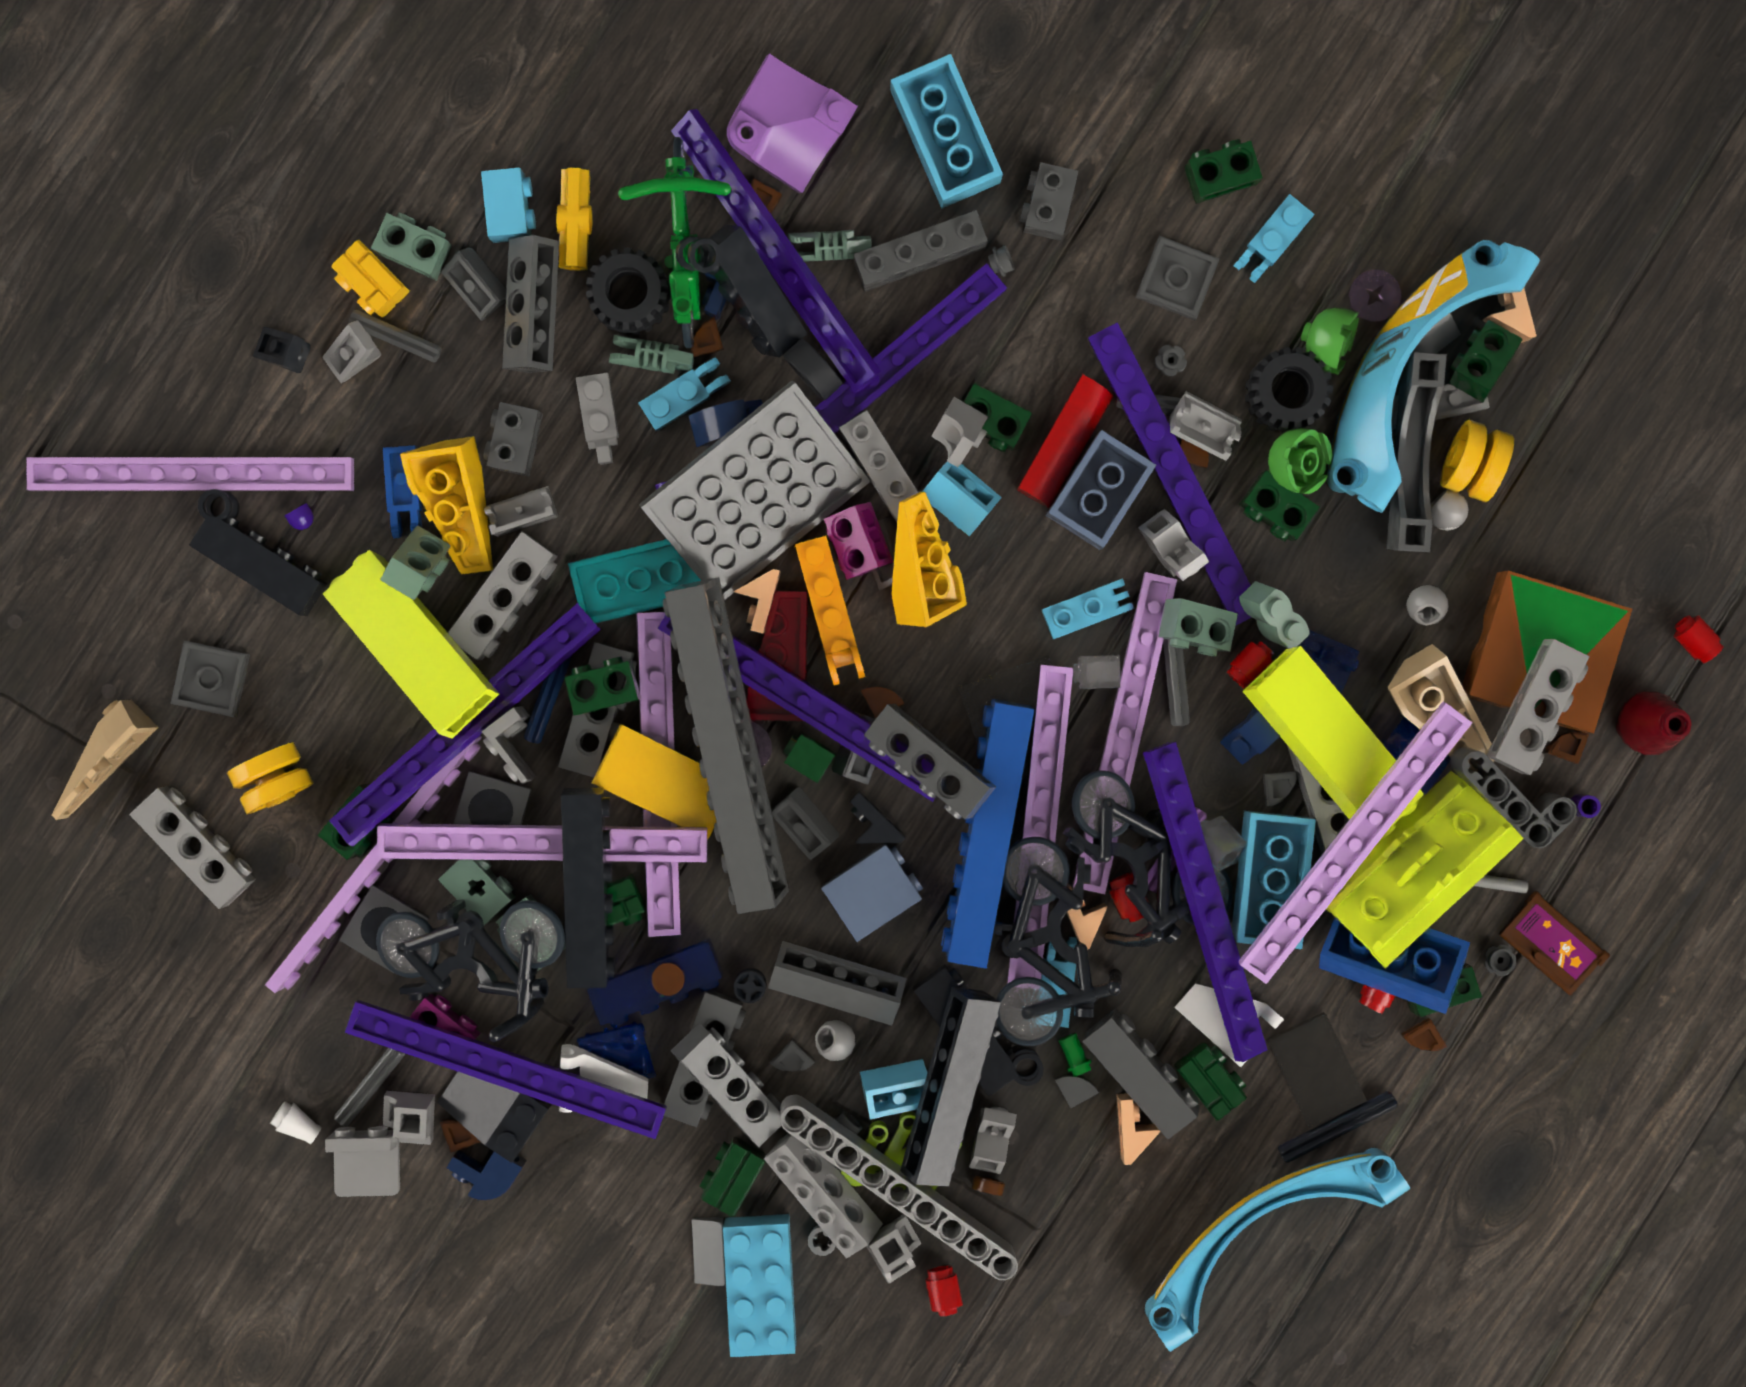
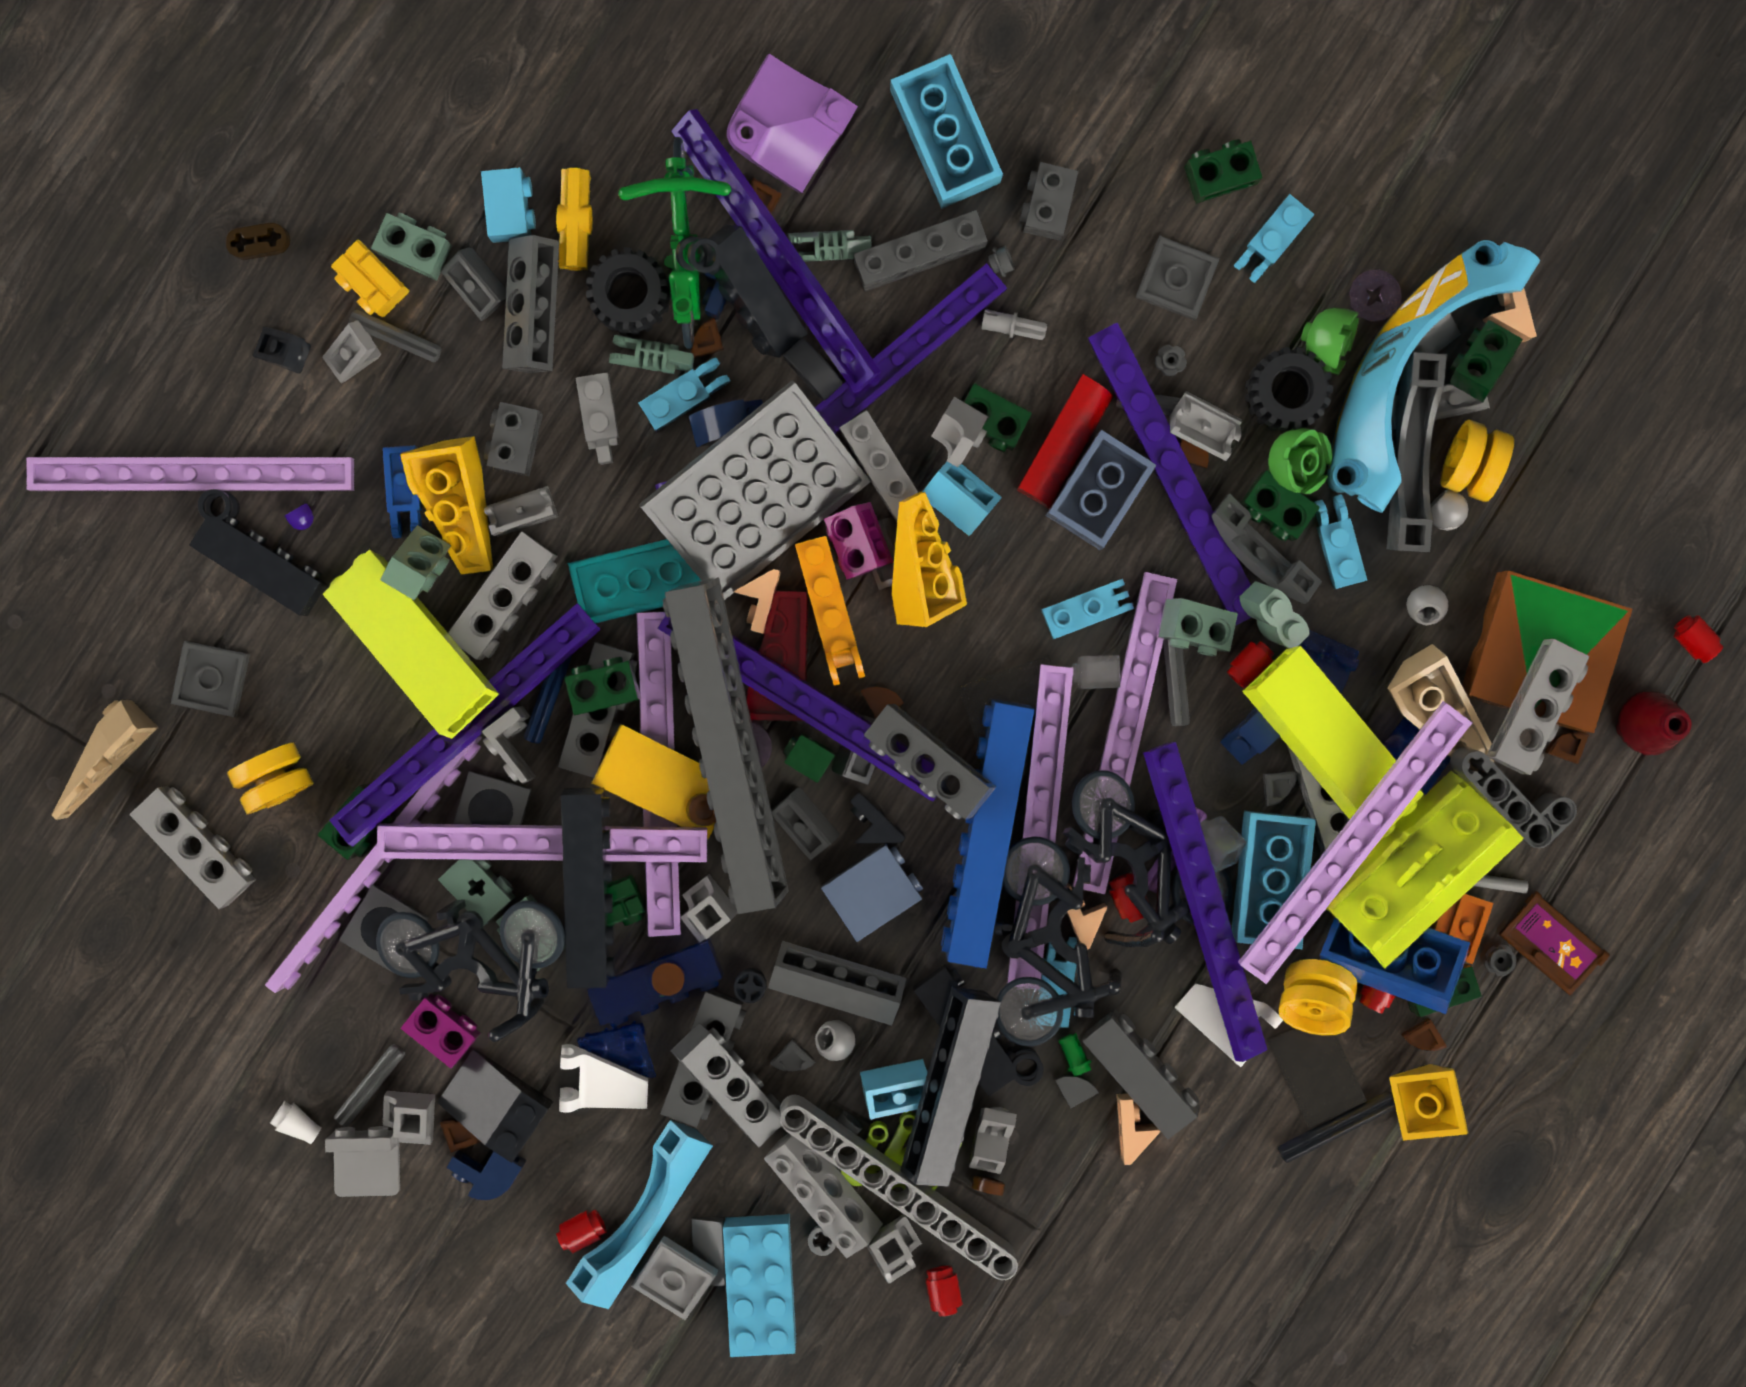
dark purple plate [345,1000,667,1139] -> none
dark green brick [699,1137,766,1217] -> none
light grey brick [1138,509,1209,581] -> none
medium azure panel [1145,1148,1410,1352] -> none
dark green brick [1174,1042,1247,1121] -> none
dark purple hinge [1571,794,1601,818] -> none
none -> dark brown beam [225,223,290,260]
none -> red brick [556,1209,607,1254]
none -> medium azure arch [566,1120,713,1309]
none -> light grey tile [631,1236,718,1320]
none -> light grey brick [680,874,737,943]
none -> reddish brown tile [686,793,716,826]
none -> light grey axle [981,309,1047,340]
none -> dark grey slope [1211,493,1322,604]
none -> yellow wheel [1279,959,1357,1035]
none -> medium azure hinge [1314,494,1367,589]
none -> yellow slope [1389,1064,1468,1141]
none -> orange plate [1432,894,1494,964]

